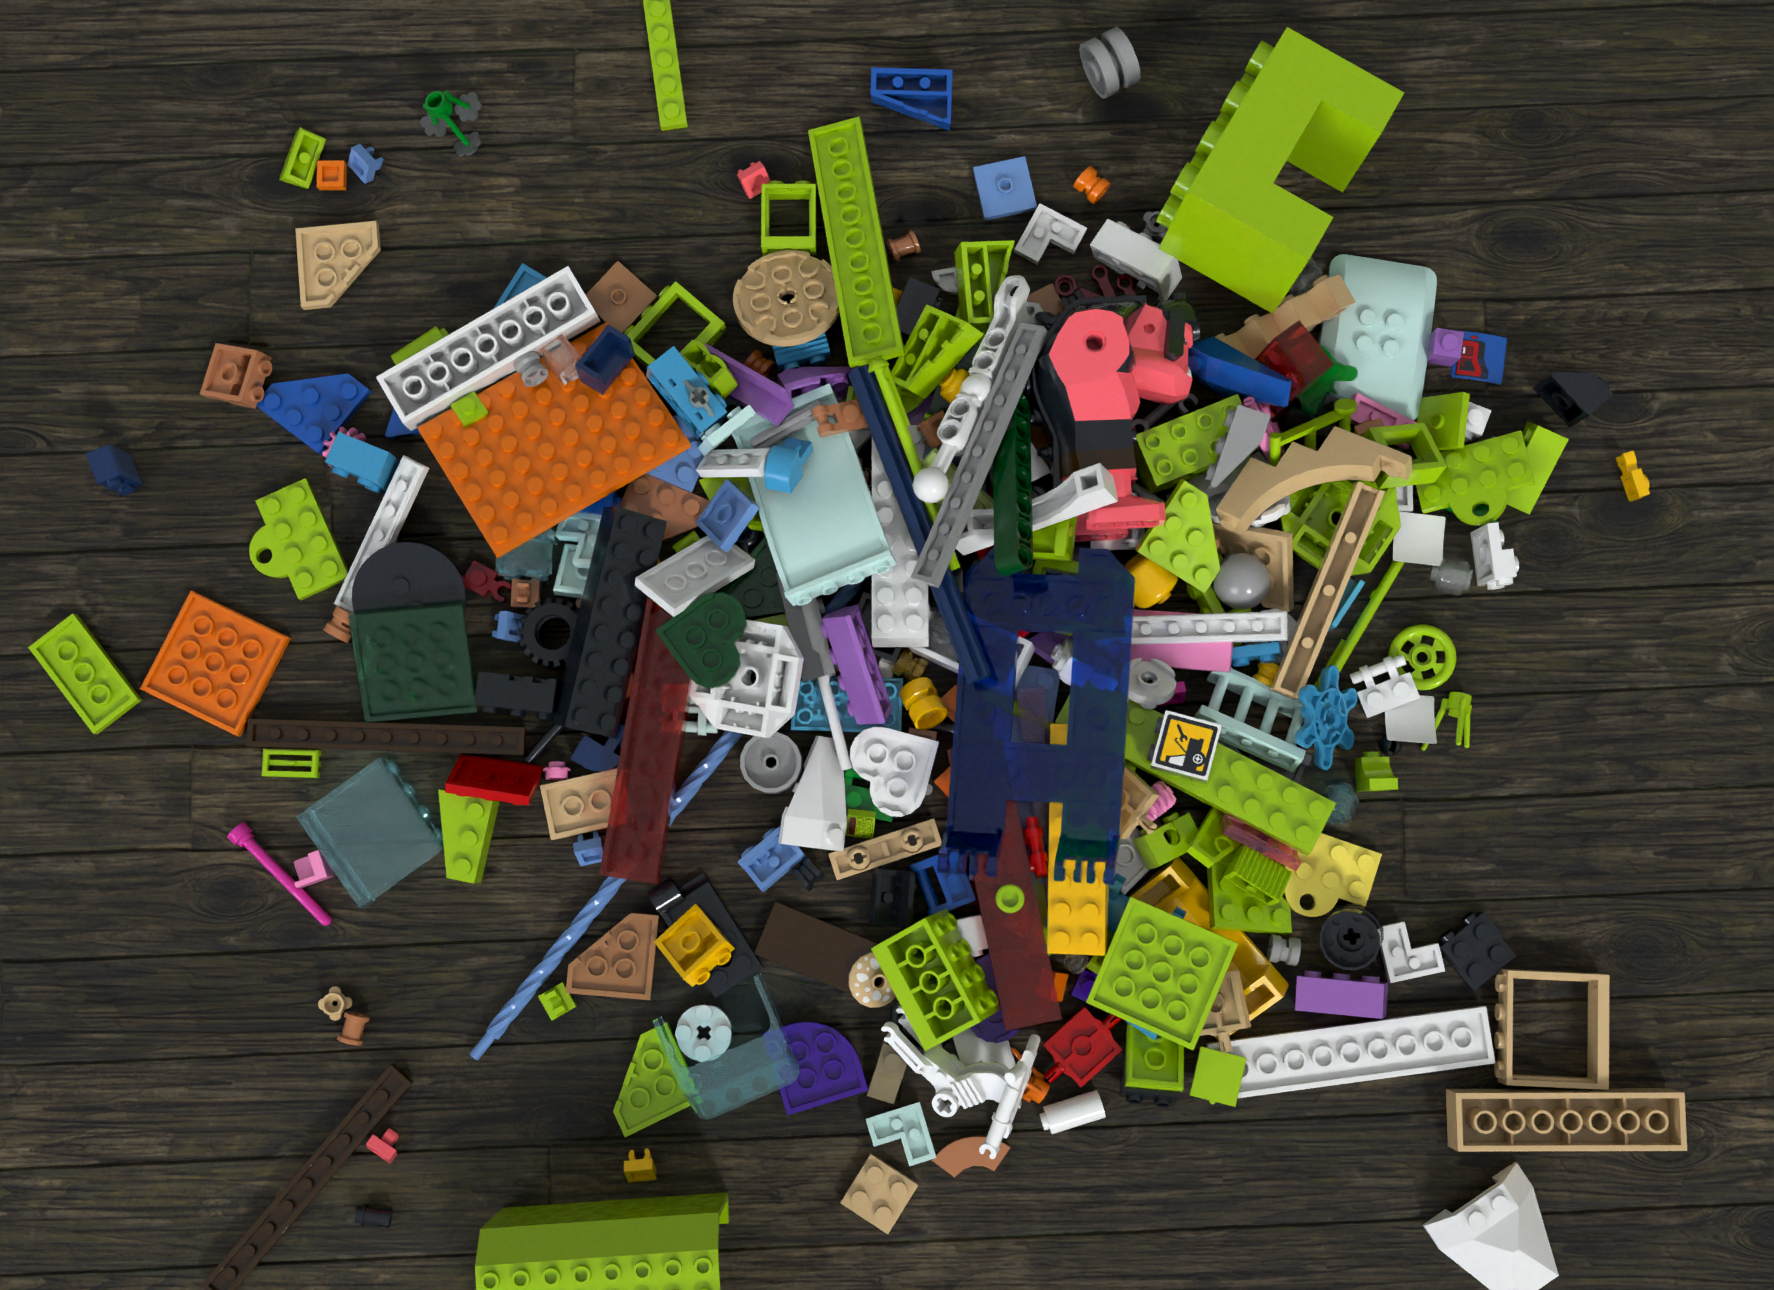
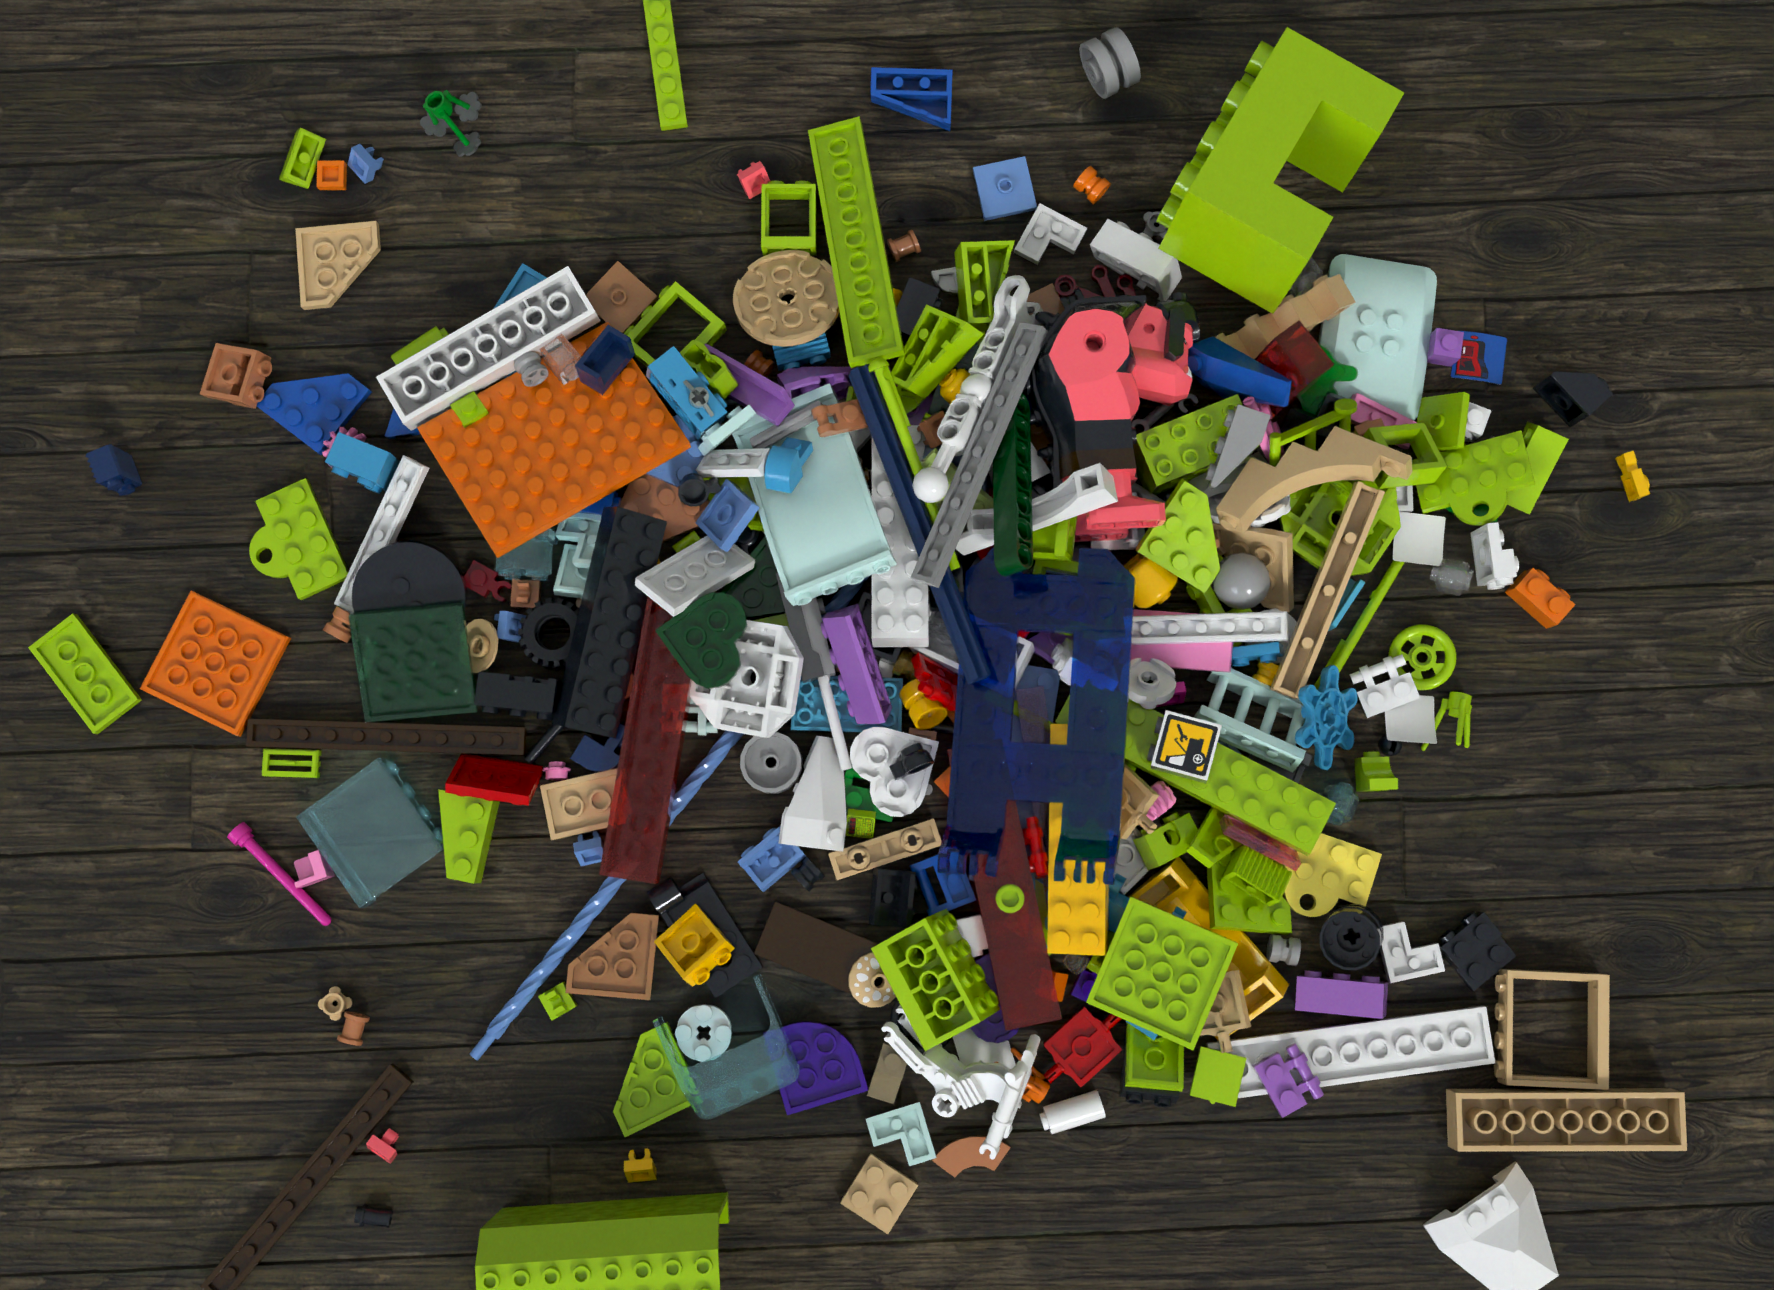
none -> tan dish [458,619,498,673]
none -> black piece [678,473,721,506]
none -> black piece [889,743,934,780]
none -> red plate [911,652,965,713]
none -> medium lavender plate [1252,1043,1324,1118]
none -> orange brick [1505,568,1575,629]

